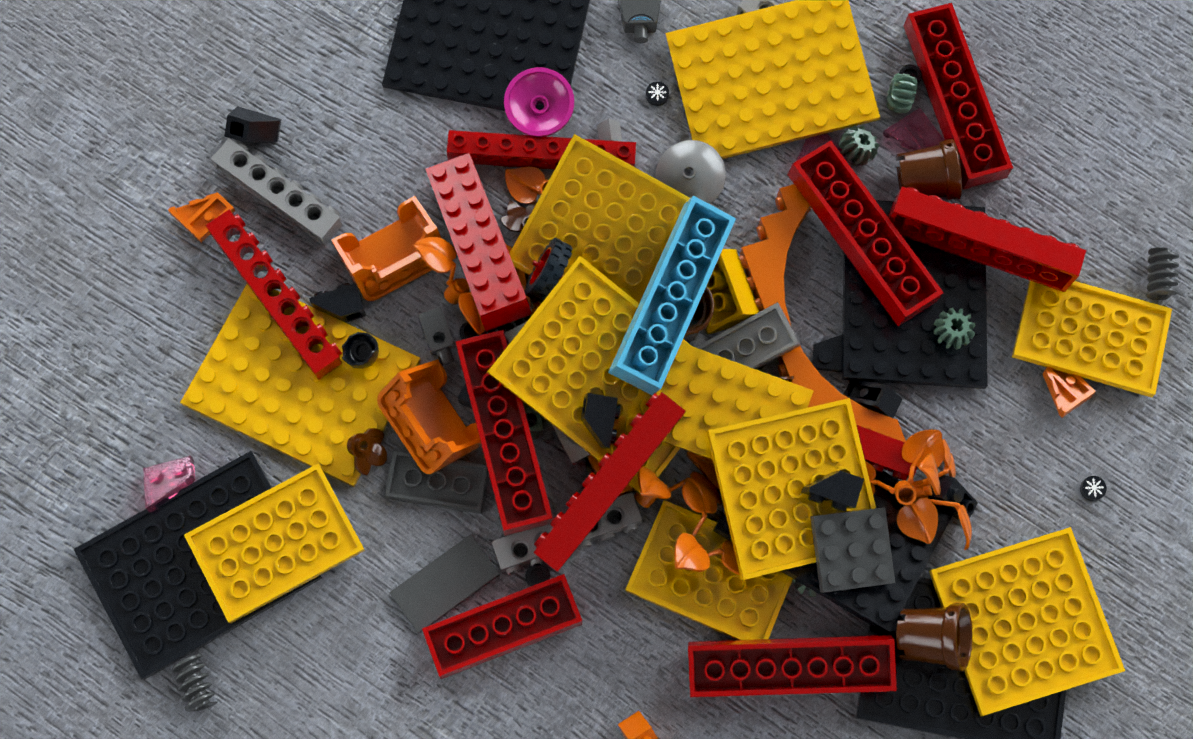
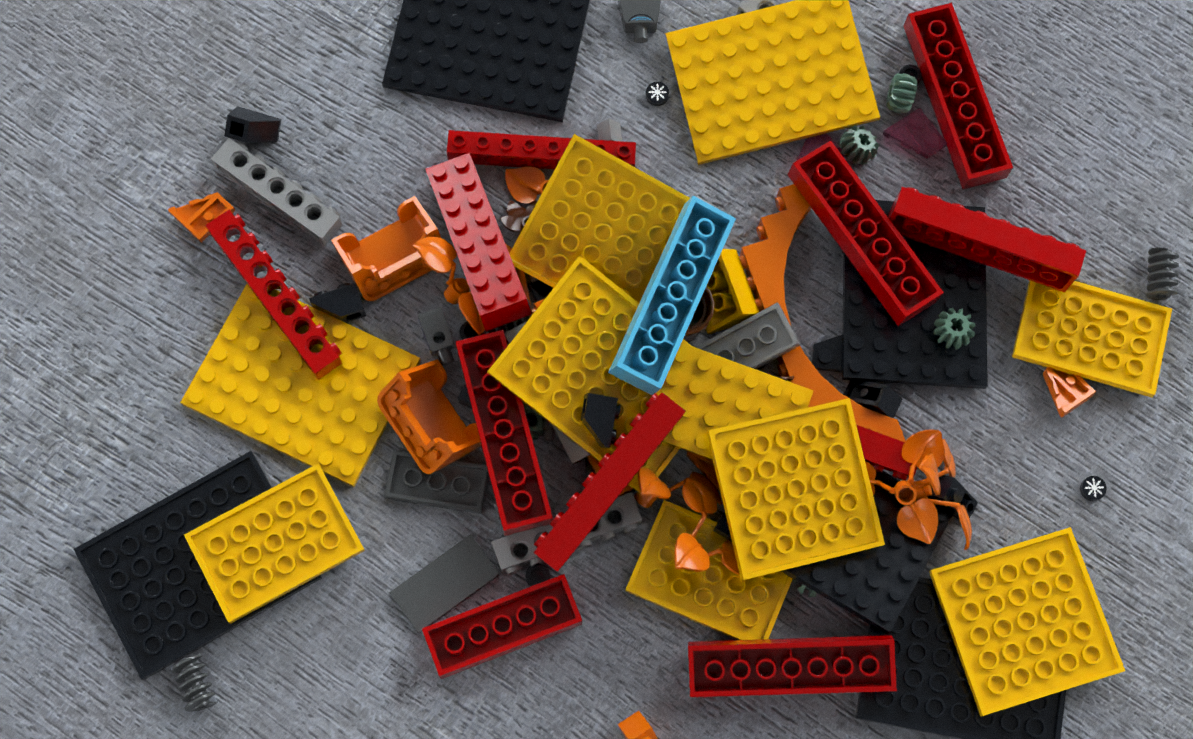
clear pink wing [143,456,195,512] -> none
black hair [342,332,379,369] -> none
reddish brown plate [347,428,387,476] -> none
dark pink dish [504,67,574,137] -> none
black wheel [524,238,573,303] -> none
light grey dish [656,140,726,204] -> none
black slope [801,471,864,512] -> none
dark grey plate [810,507,895,593] -> none
reddish brown piece [896,139,962,200] -> none
reddish brown piece [896,603,973,671] -> none

